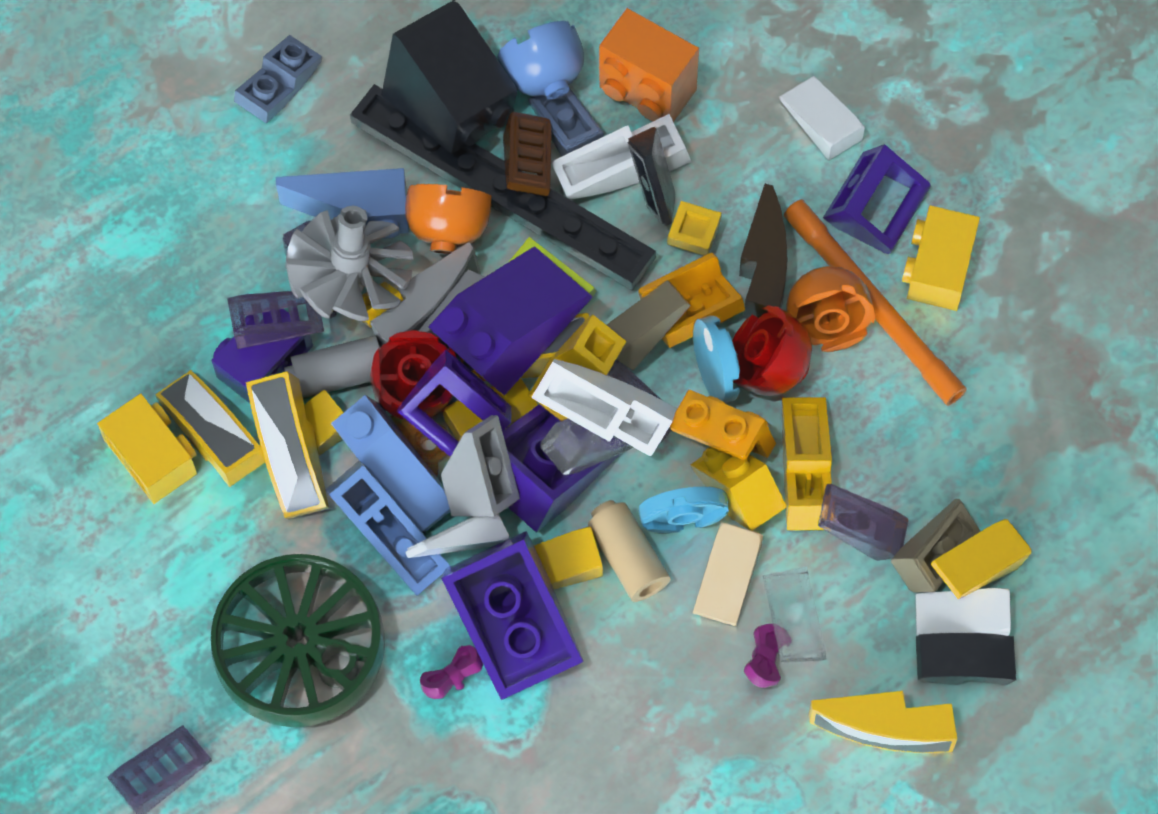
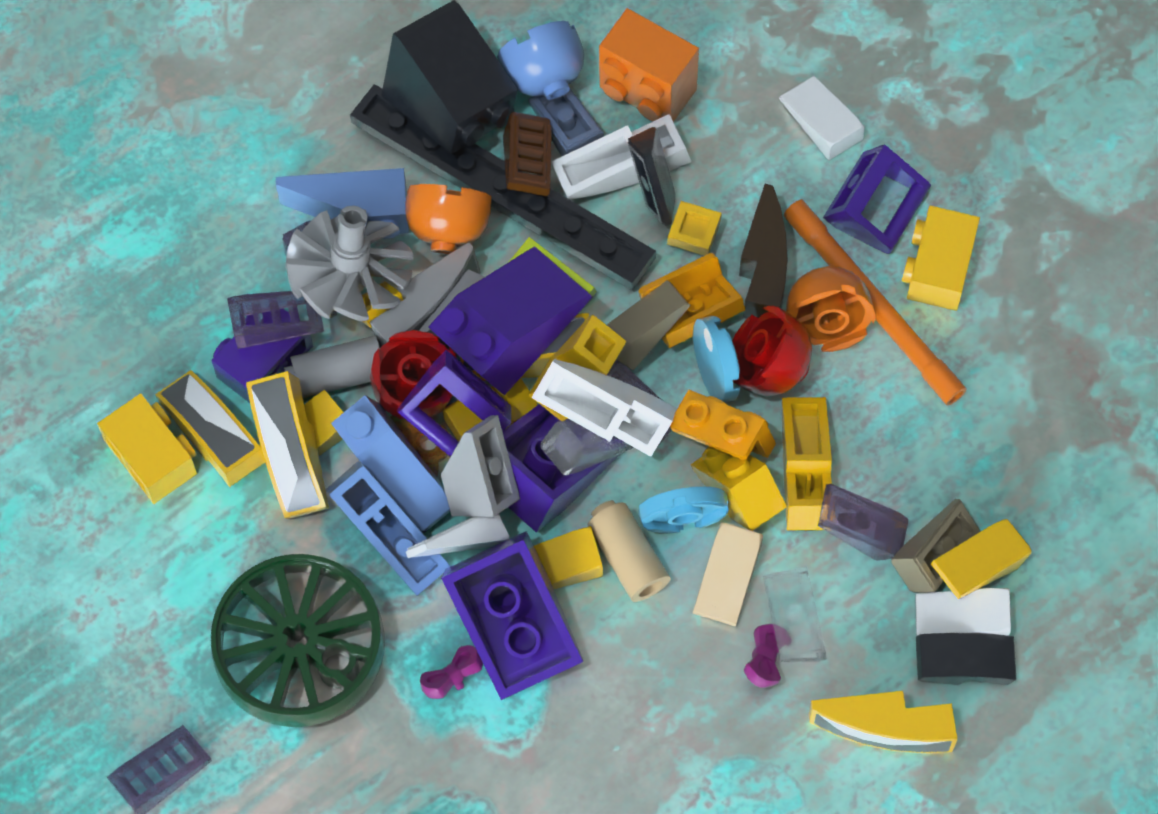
sand blue slope [234,35,322,123] -> none

